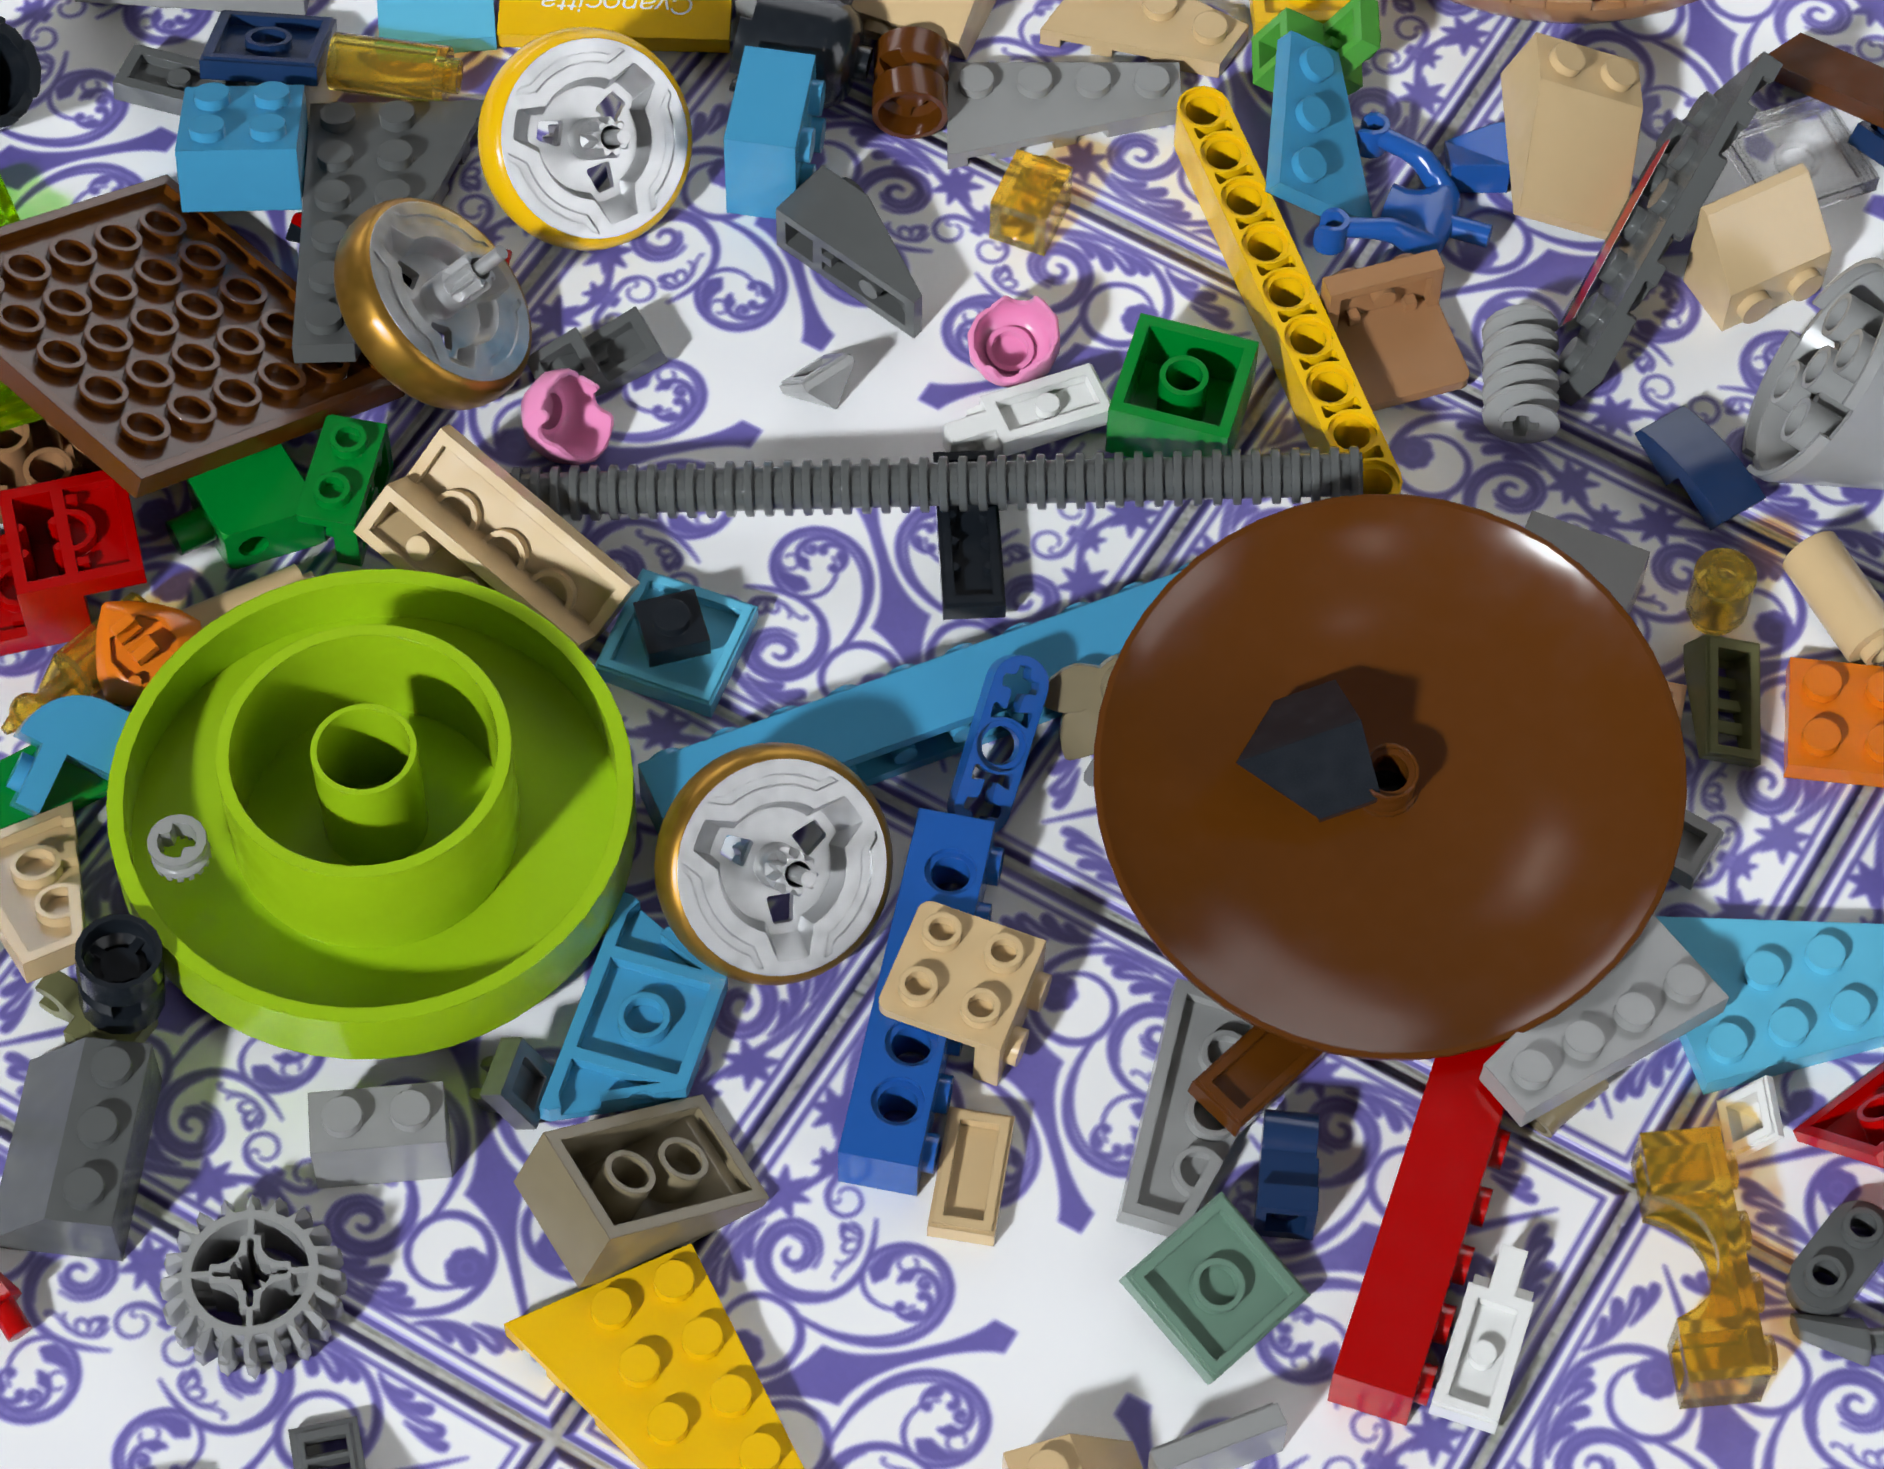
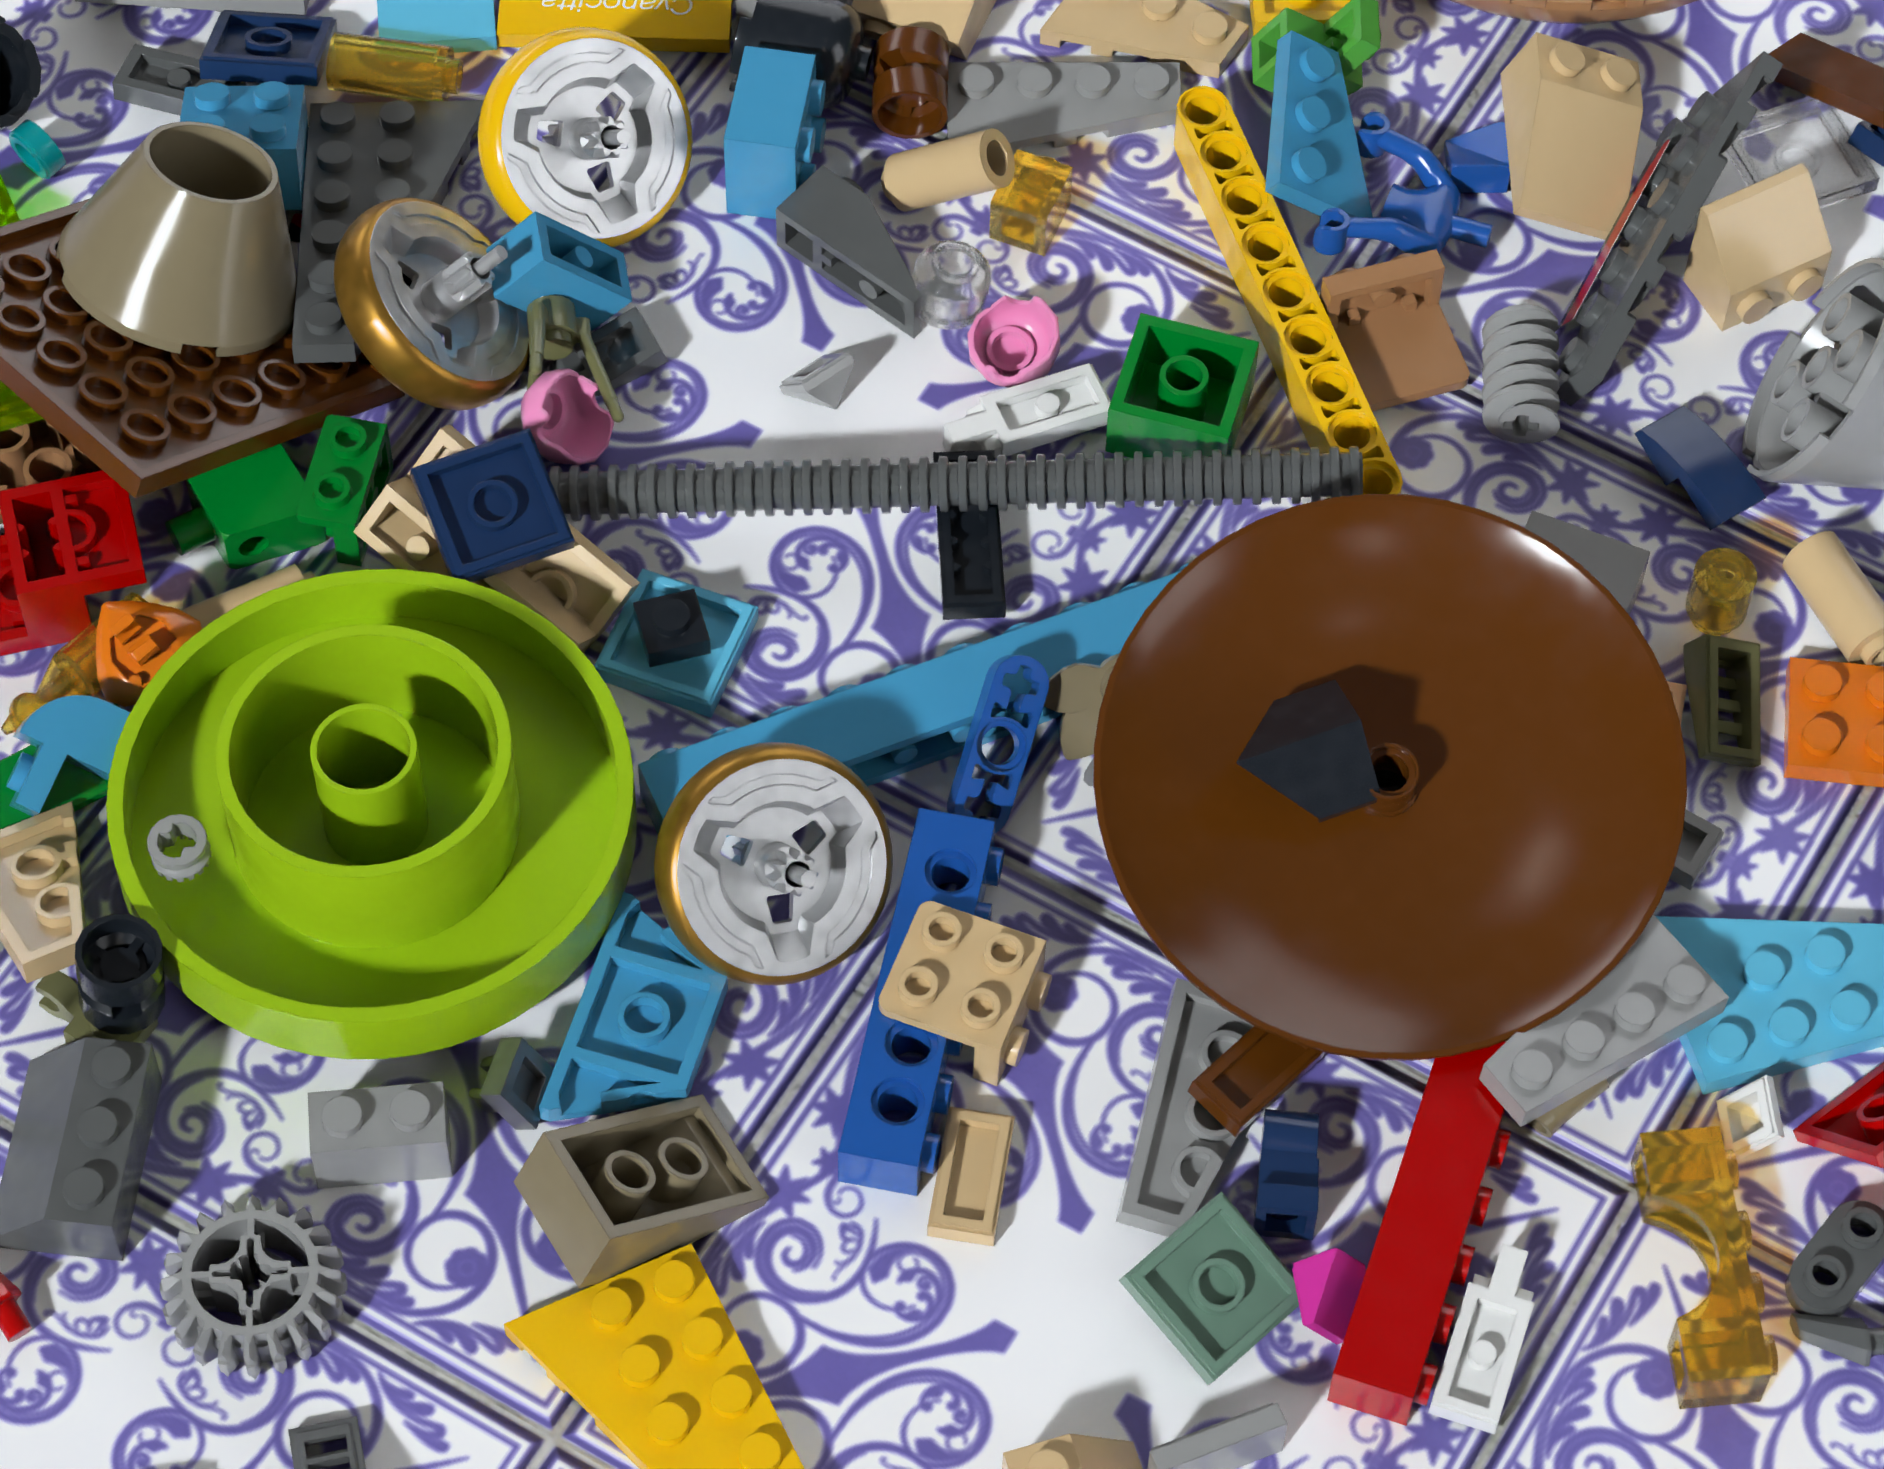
none -> teal tile [9,119,66,179]
none -> dark tan cone [56,121,297,357]
none -> dark blue plate [410,428,575,582]
none -> dark azure brick [486,211,632,331]
none -> olive plant [527,295,624,423]
none -> tan brick [881,128,1015,212]
none -> clear head [912,240,992,330]
none -> dark pink slope [1292,1248,1366,1345]

